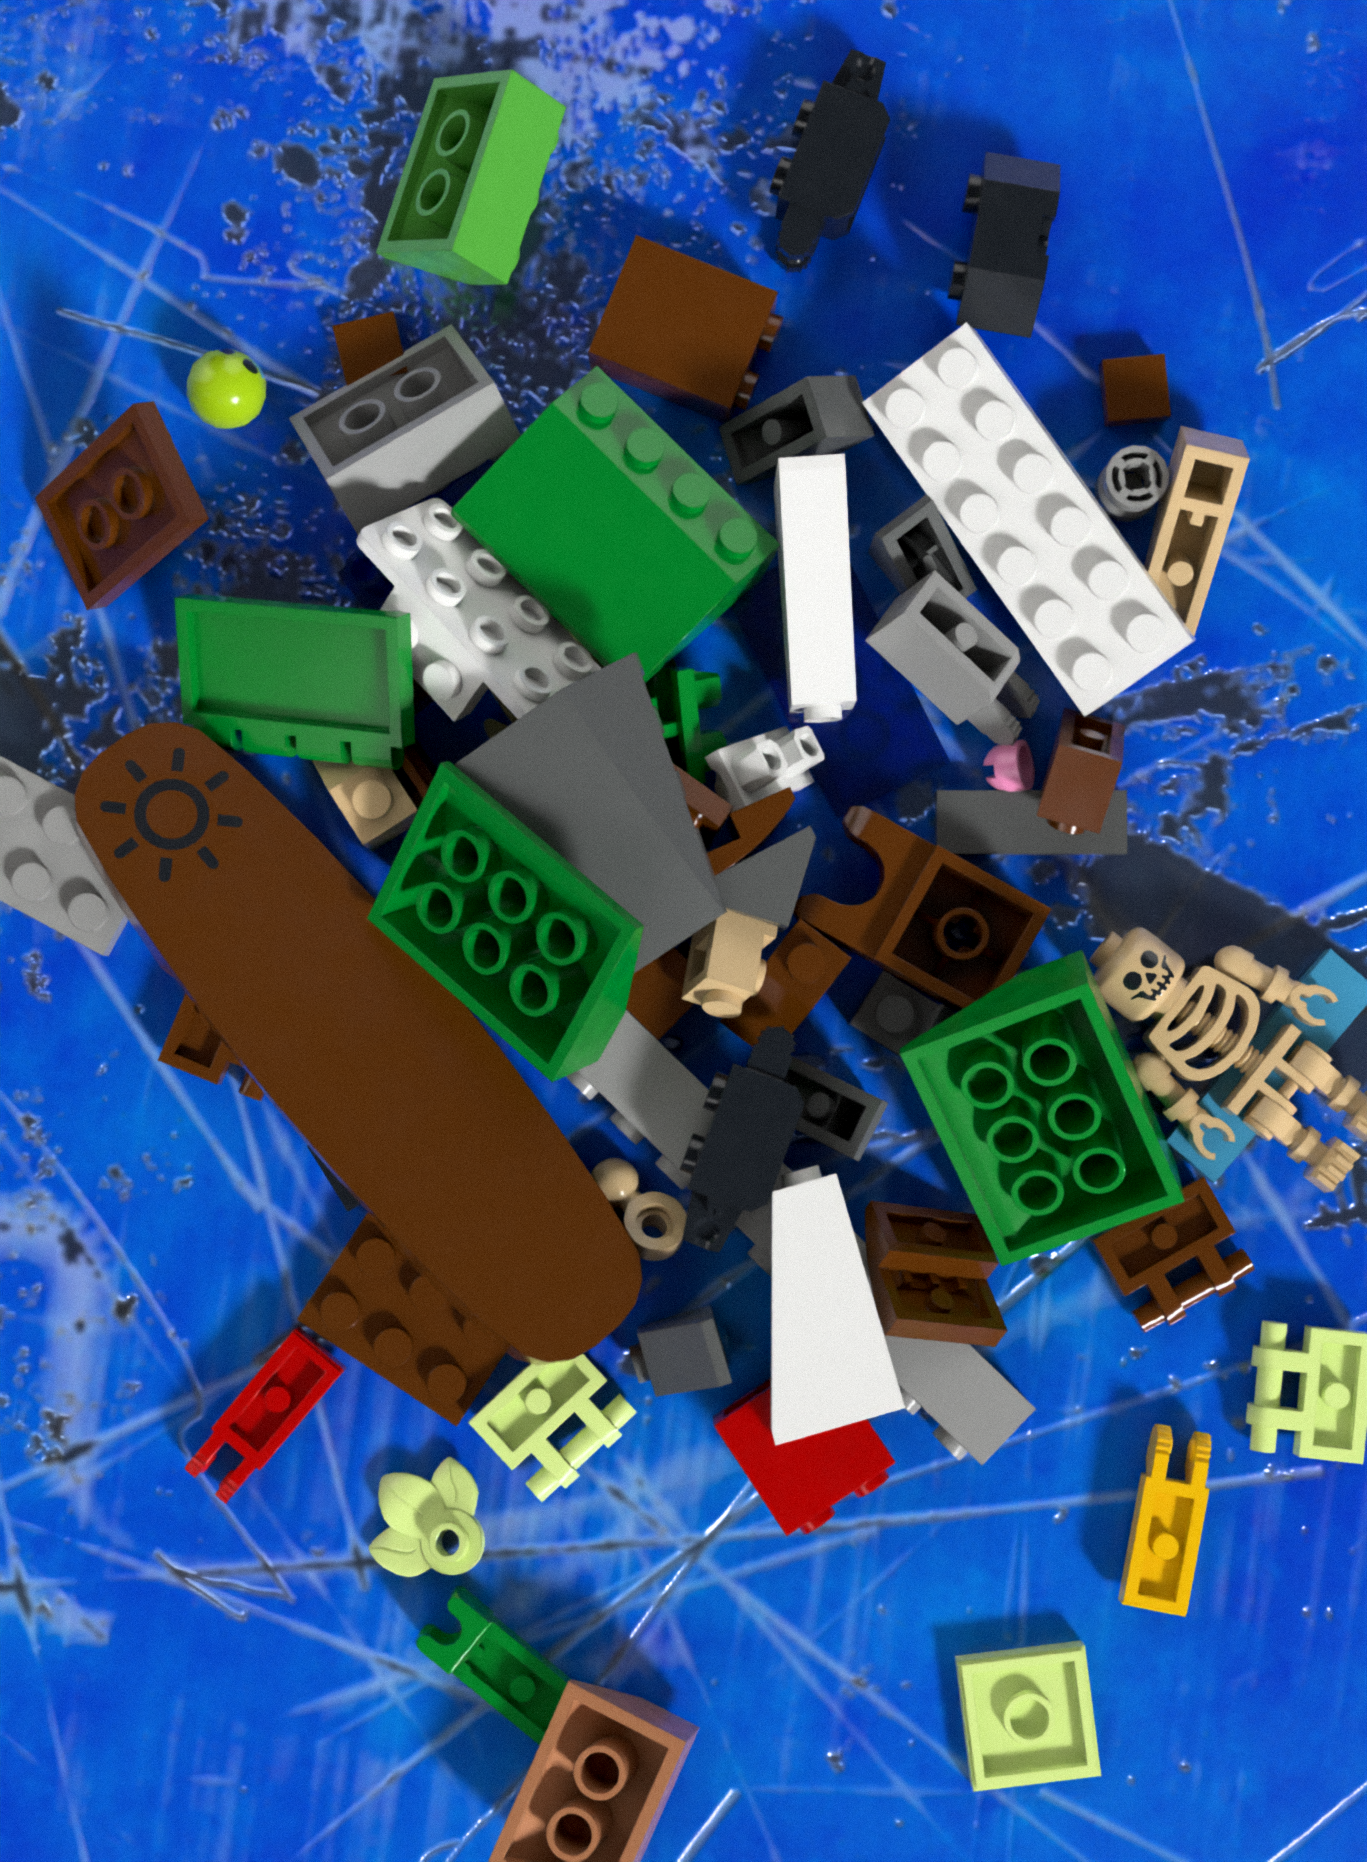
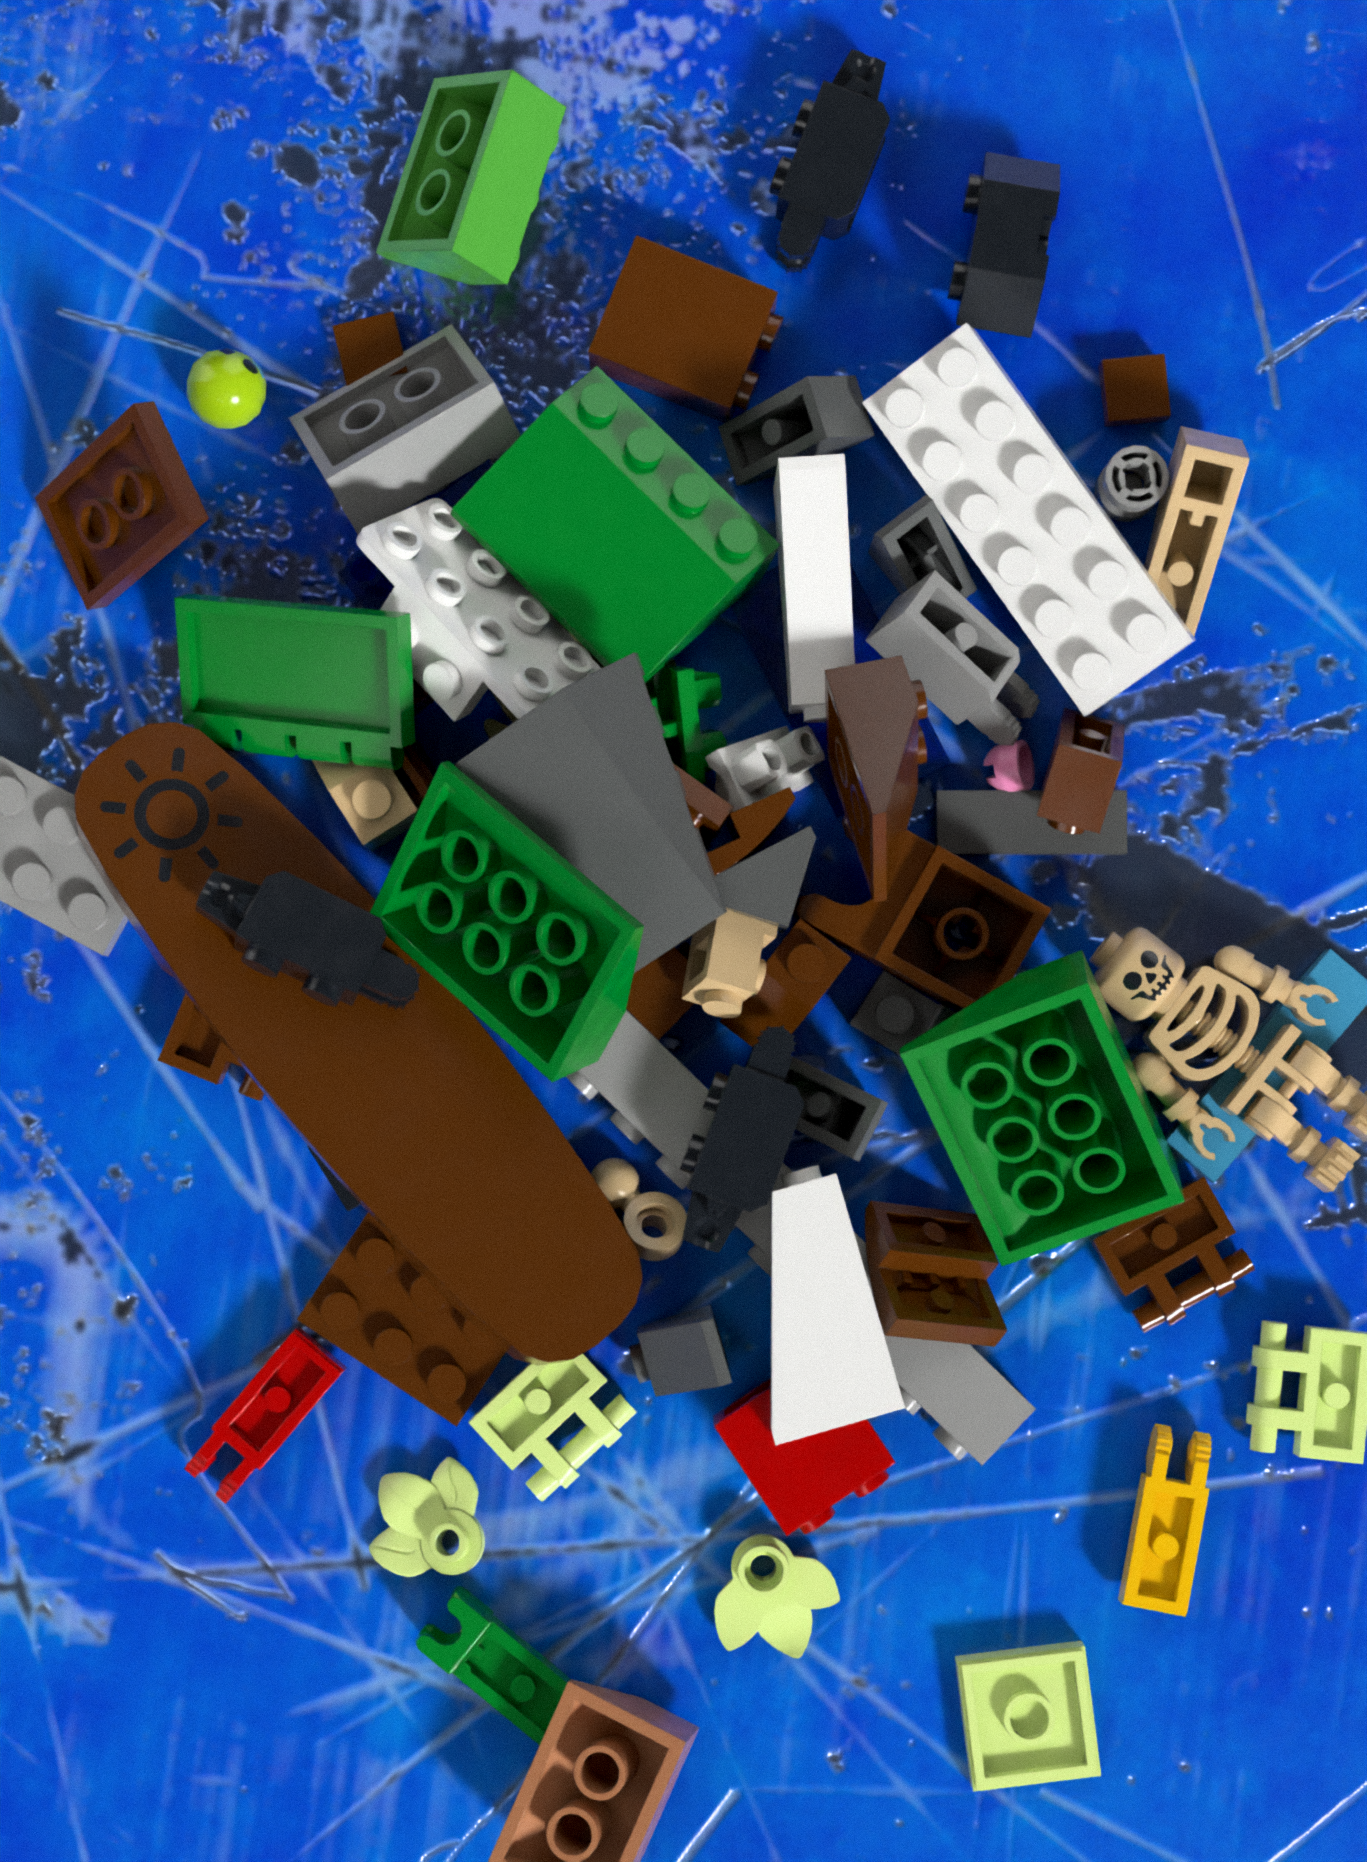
none -> black hinge [195,871,421,1011]
none -> yellowish green plate [714,1534,840,1659]
none -> reddish brown slope [824,655,928,903]

